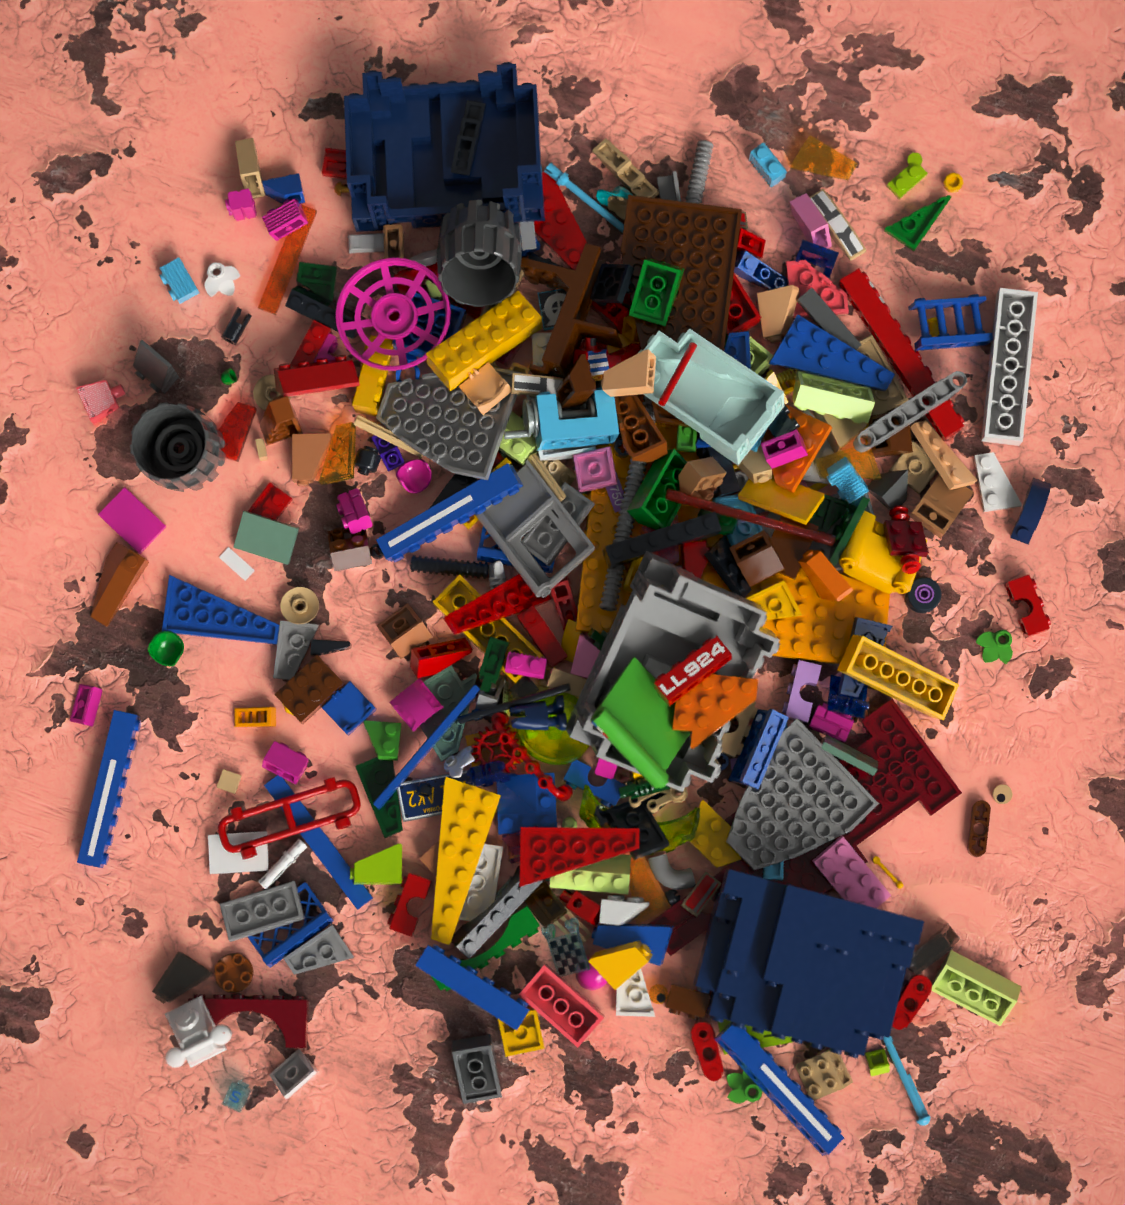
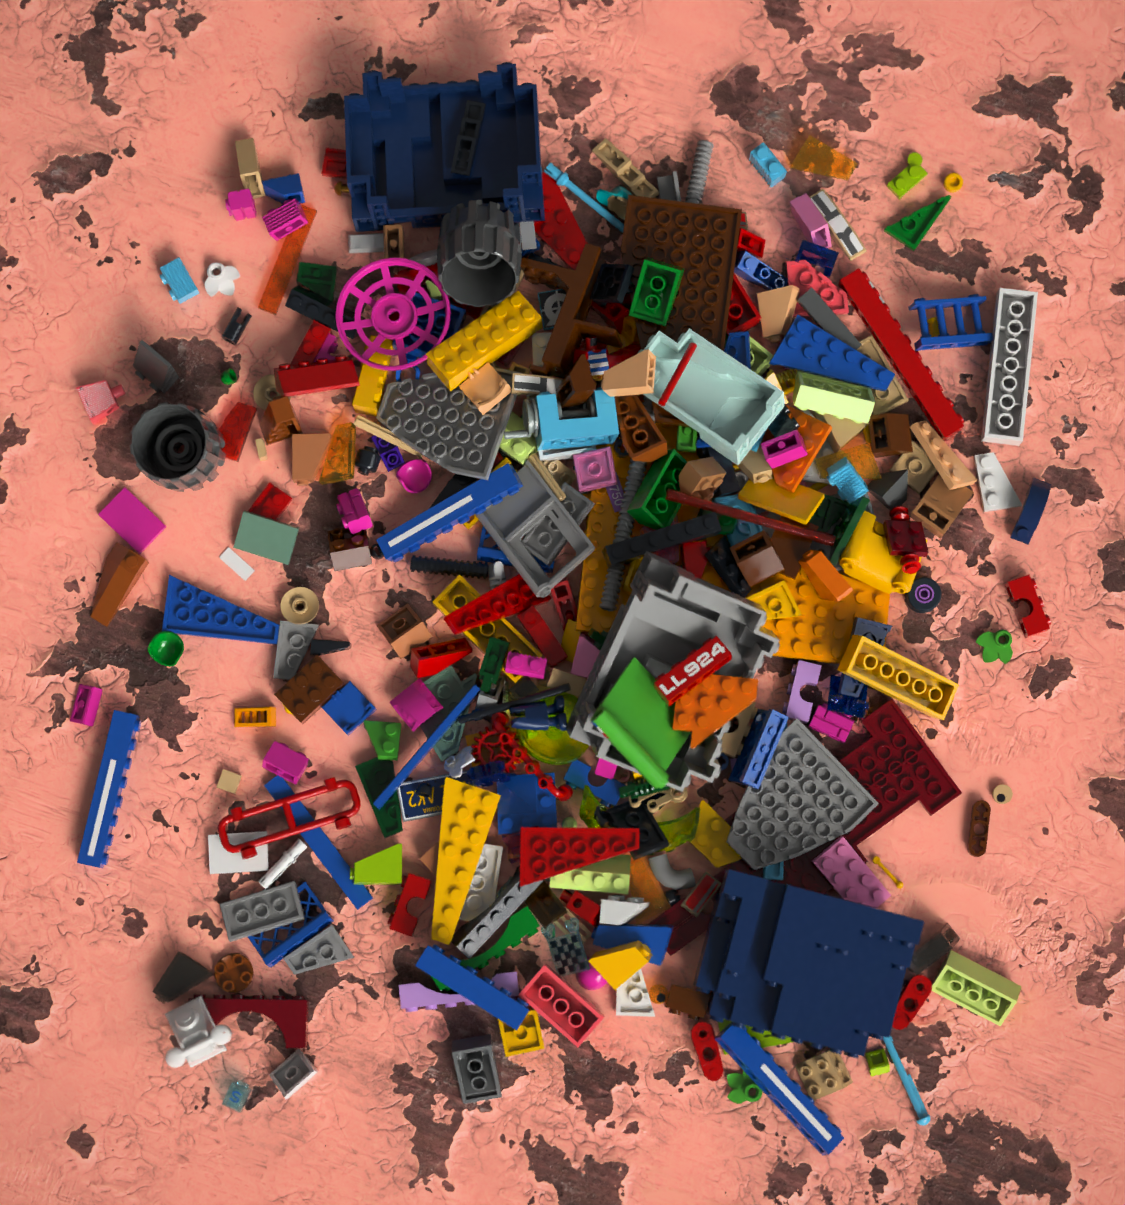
sand green tile [821,734,879,775] -> none
light grey beam [853,371,967,452] -> none
none -> lavender arch [399,972,519,1012]

